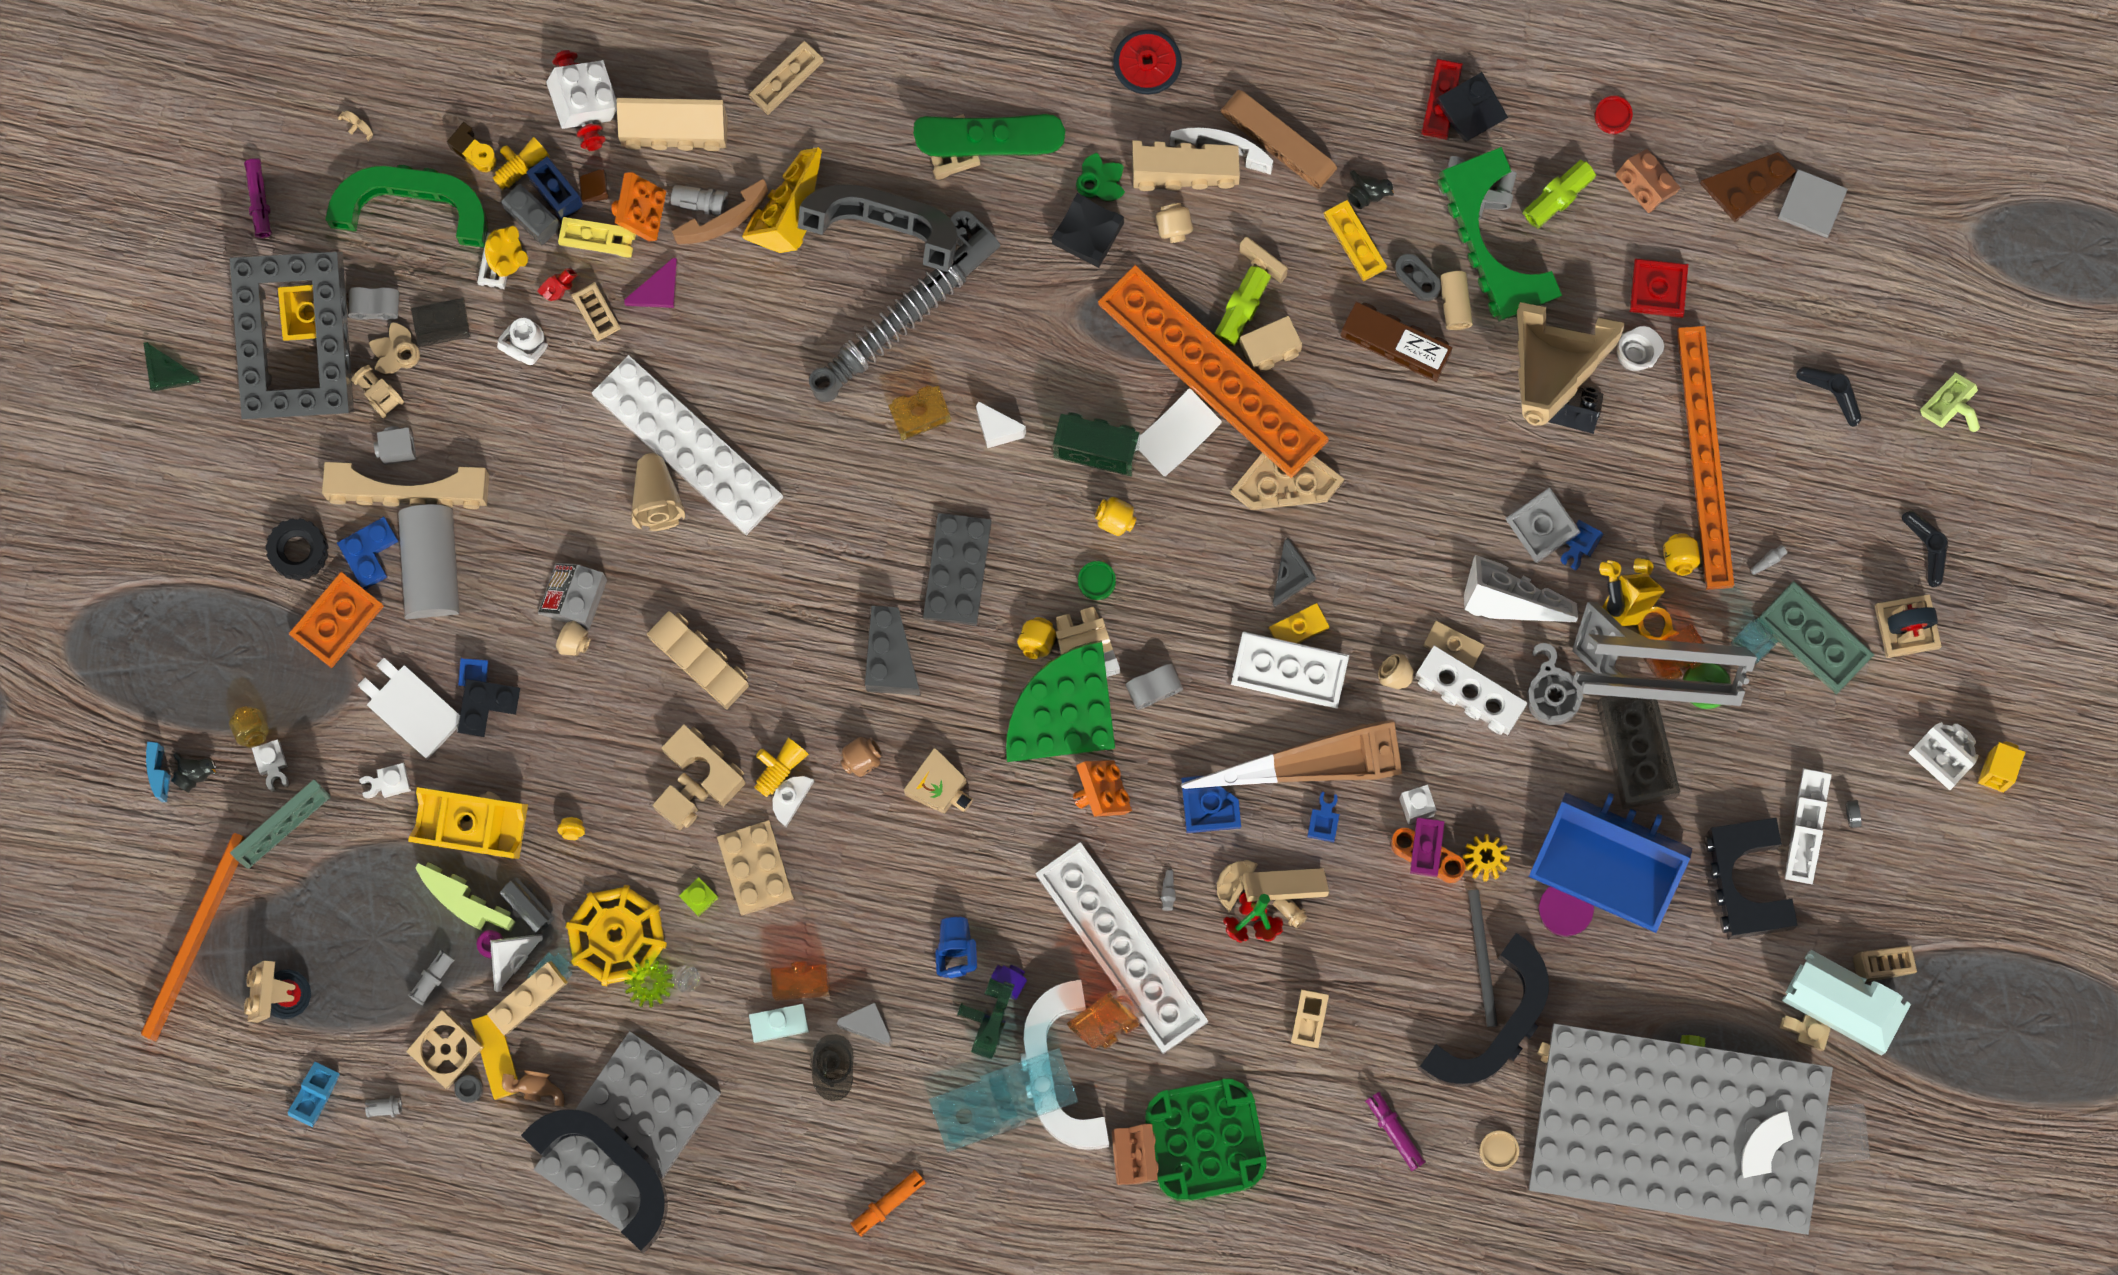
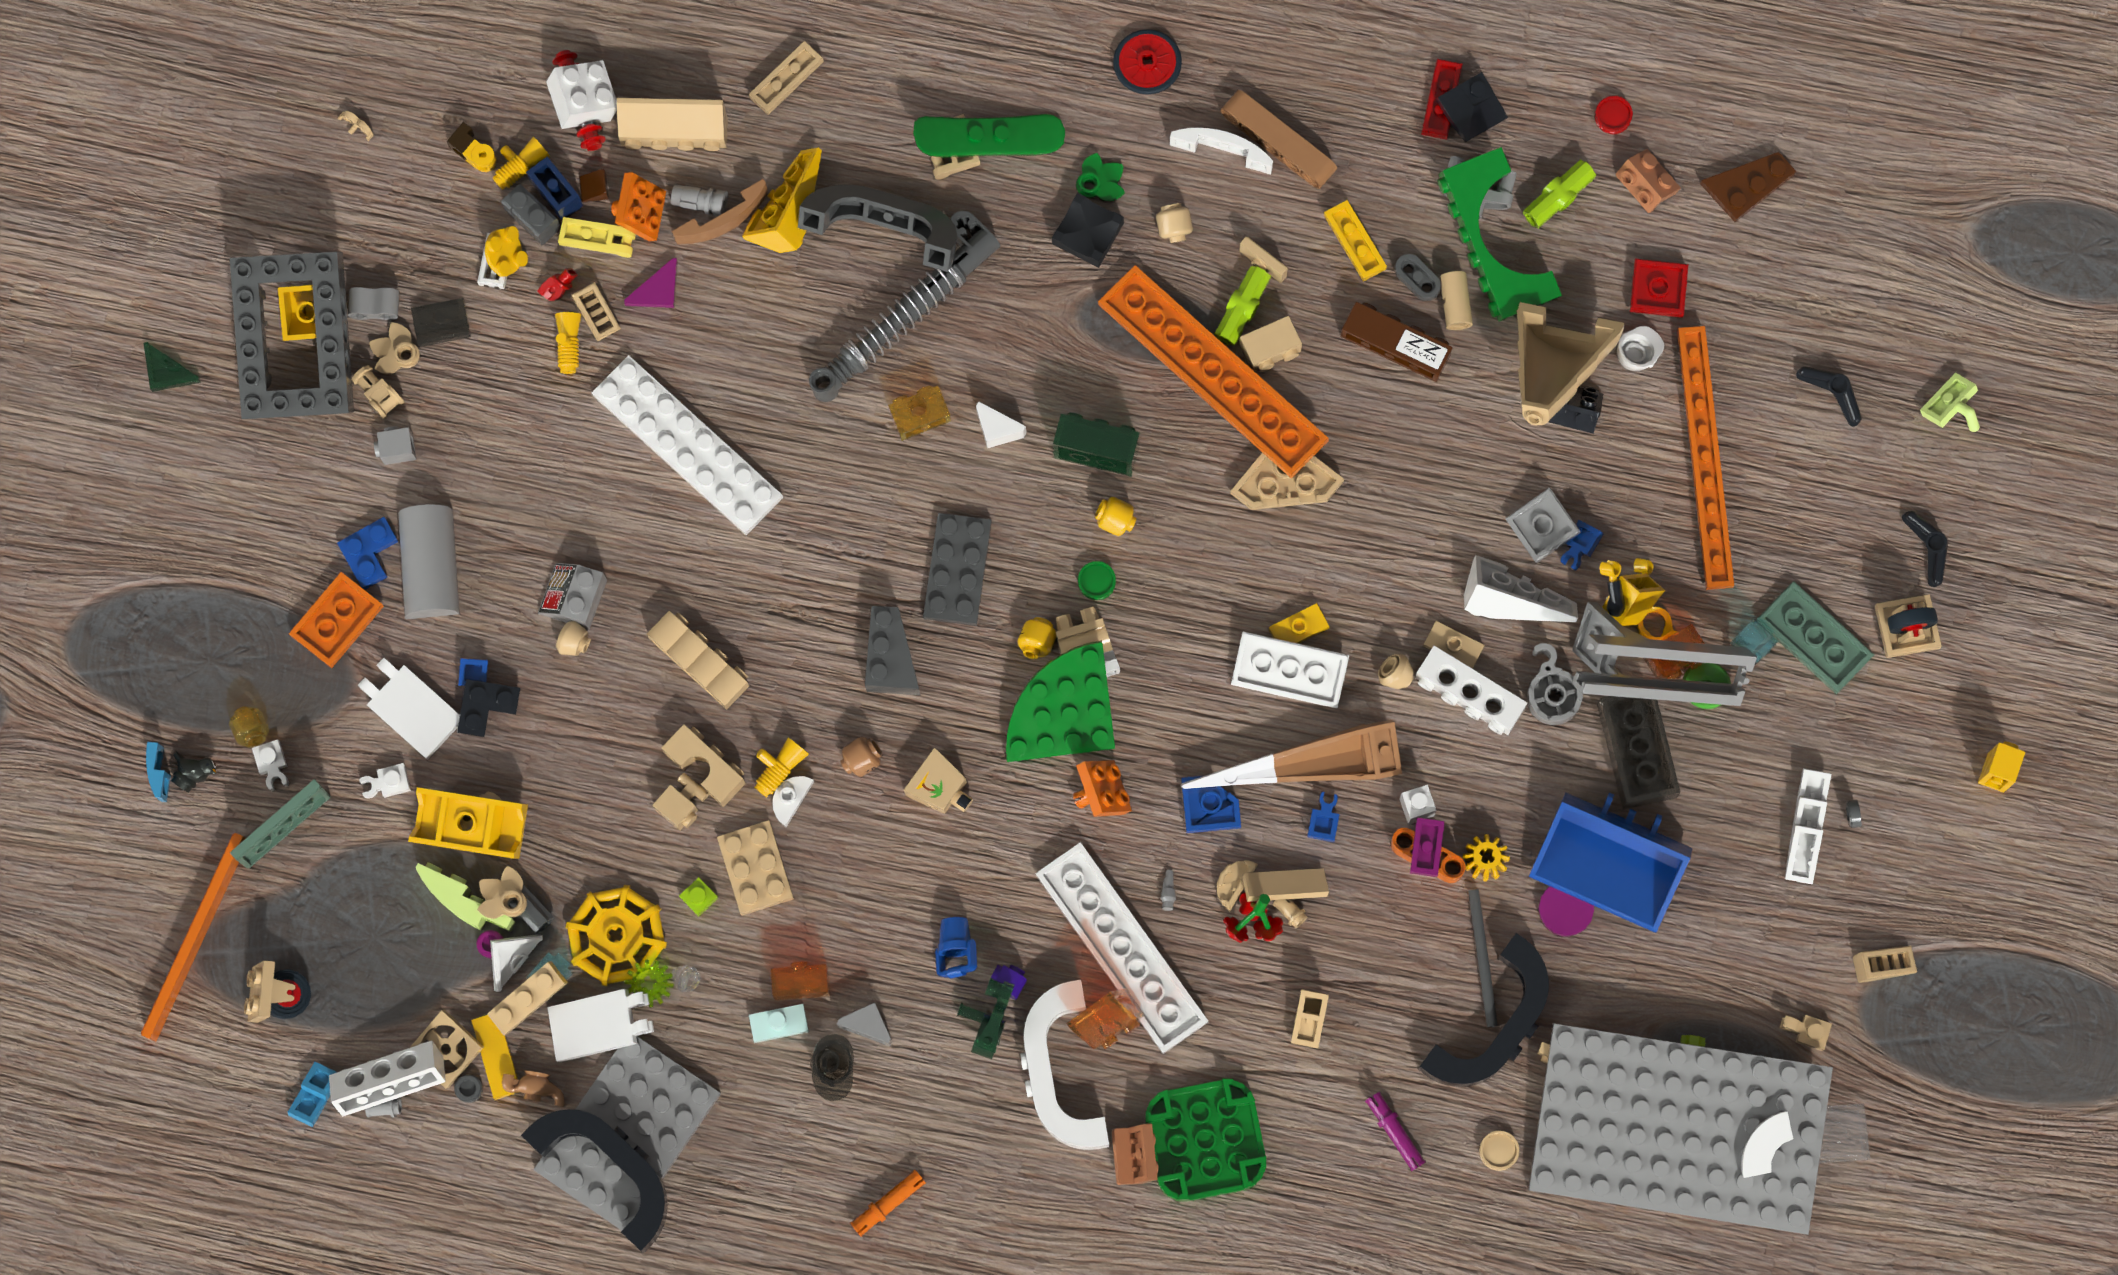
magenta pin [244,159,272,238] -> none
black tyre [265,518,329,581] -> none
tan arch [322,462,489,509] -> none
green arch [325,165,489,248] -> none
light grey pin [408,950,455,1006] -> none
white piece [497,318,548,365] -> none
yellow plate [557,817,585,840] -> none
tan cone [631,453,685,531] -> none
clear light blue bracket [929,1048,1078,1153] -> none
light grey axle [1125,664,1184,710] -> none
tan wedge [1132,141,1240,191] -> none
white sticker [1133,389,1222,476] -> none
dark grey tile [1272,538,1316,607] -> none
pearl dark grey animal [1347,170,1394,209] -> none
yellow head [1663,533,1700,576] -> none
black arch [1705,817,1798,940] -> none
light grey piece [1750,545,1788,575] -> none
light grey tile [1778,169,1848,238] -> none
light aqua brick [1782,950,1911,1056] -> none
white slope [1909,722,1978,790] -> none
none -> white brick [329,1041,446,1117]
none -> tan plate [477,866,527,919]
none -> white tile [547,989,654,1062]
none -> yellow piece [555,312,581,374]

